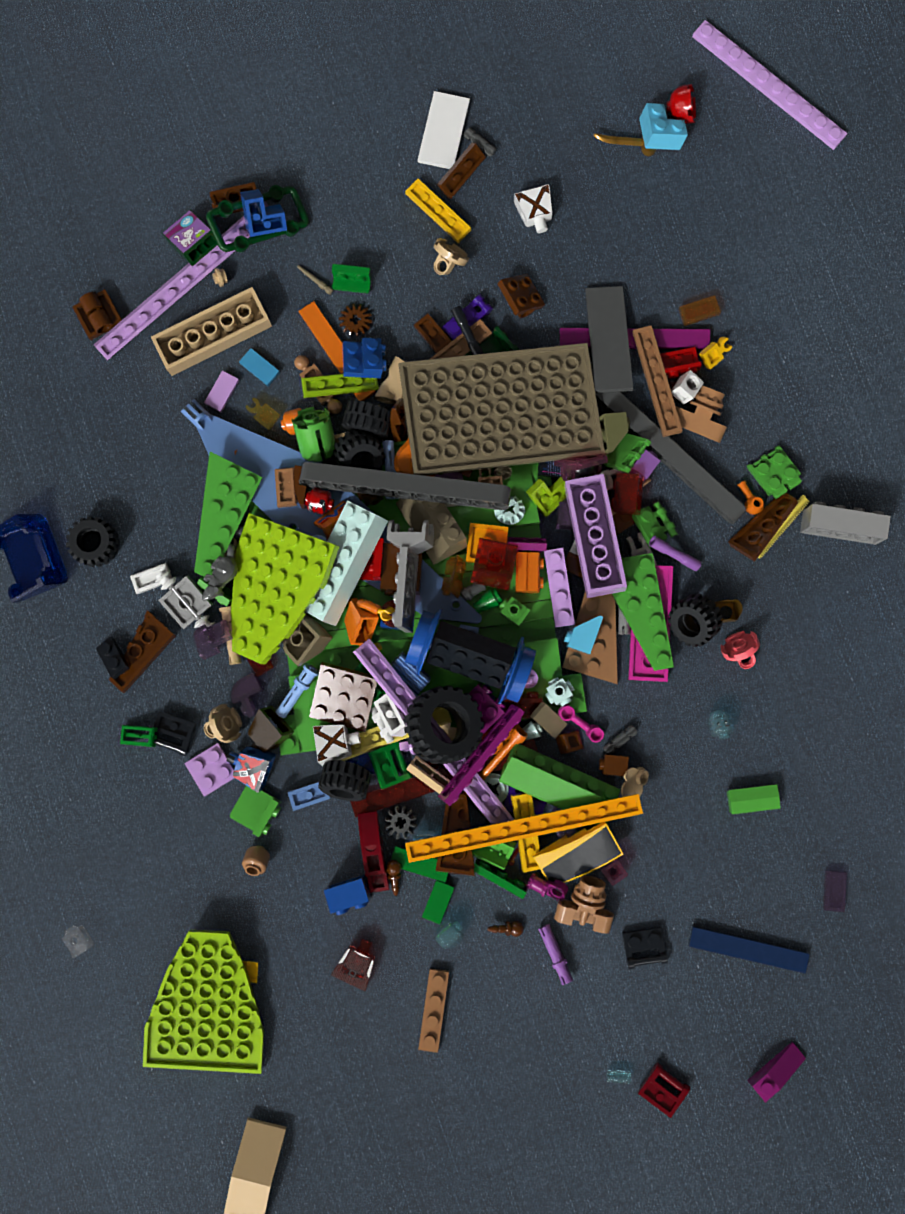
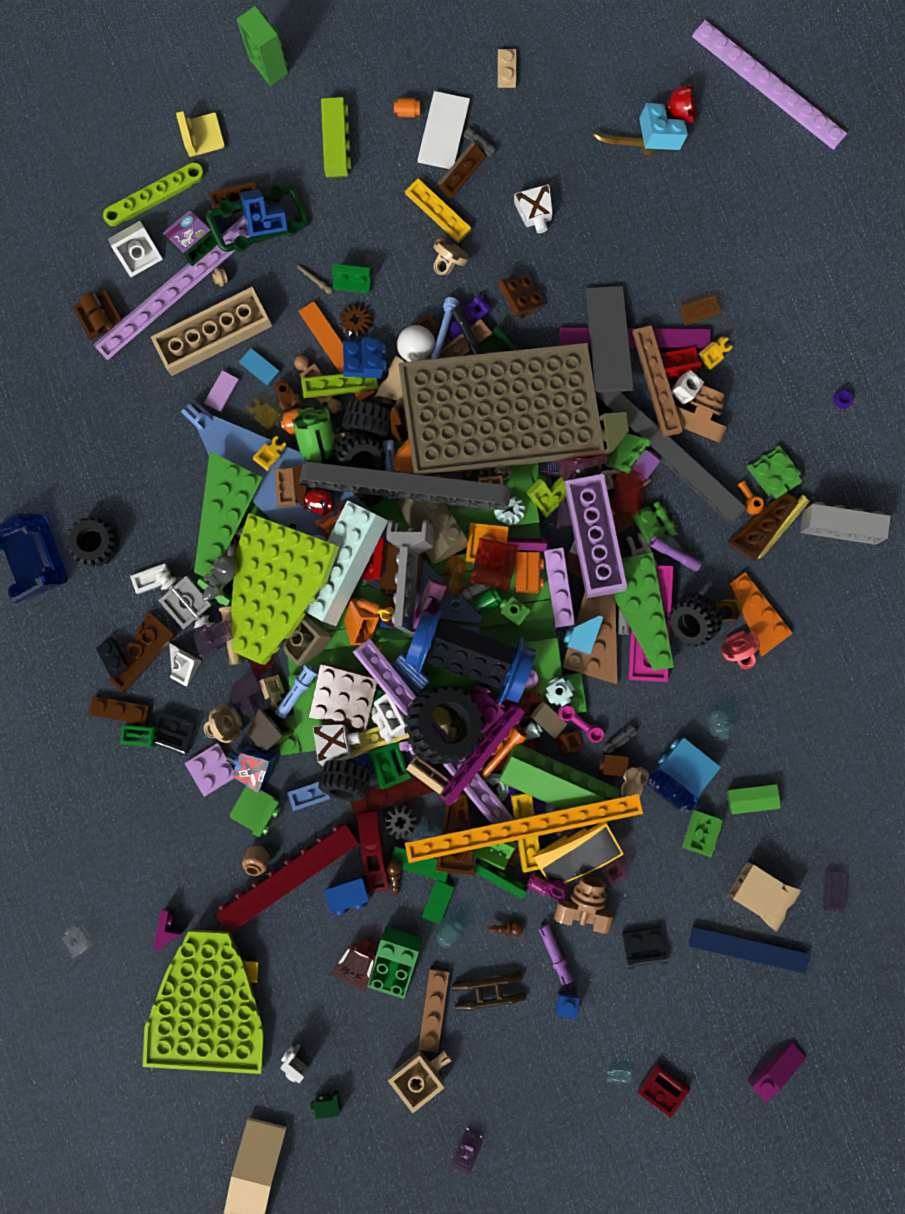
none -> reddish brown plate [88,696,150,725]
none -> lime plate [103,163,204,226]
none -> white slope [108,221,163,277]
none -> magenta slope [153,908,184,951]
none -> white slope [169,643,202,687]
none -> light yellow bracket [176,111,225,157]
none -> dark red brick [215,823,360,933]
none -> bright green brick [237,6,288,86]
none -> yellow plate [253,436,286,471]
none -> tan plate [259,675,285,710]
none -> reddish brown plate [274,379,302,412]
none -> white bracket [280,1043,309,1083]
none -> dark green brick [310,1090,341,1120]
none -> lime brick [321,97,351,177]
none -> green slope [367,926,423,999]
none -> tan brick [388,1050,452,1113]
none -> orange brick [394,97,420,117]
none -> white piece [397,325,436,362]
none -> magenta tile [410,579,448,635]
none -> light blue piece [431,297,459,359]
none -> clear purple slope [451,1128,484,1175]
none -> dark brown piece [452,972,526,1011]
none -> tan plate [498,49,516,88]
none -> blue brick [555,992,579,1019]
none -> clear blue gear [647,770,698,814]
none -> dark azure brick [657,738,721,798]
none -> bright green bracket [682,810,723,857]
none -> tan piece [727,862,802,932]
none -> orange wing [729,573,792,657]
none -> dark purple plate [833,390,853,409]

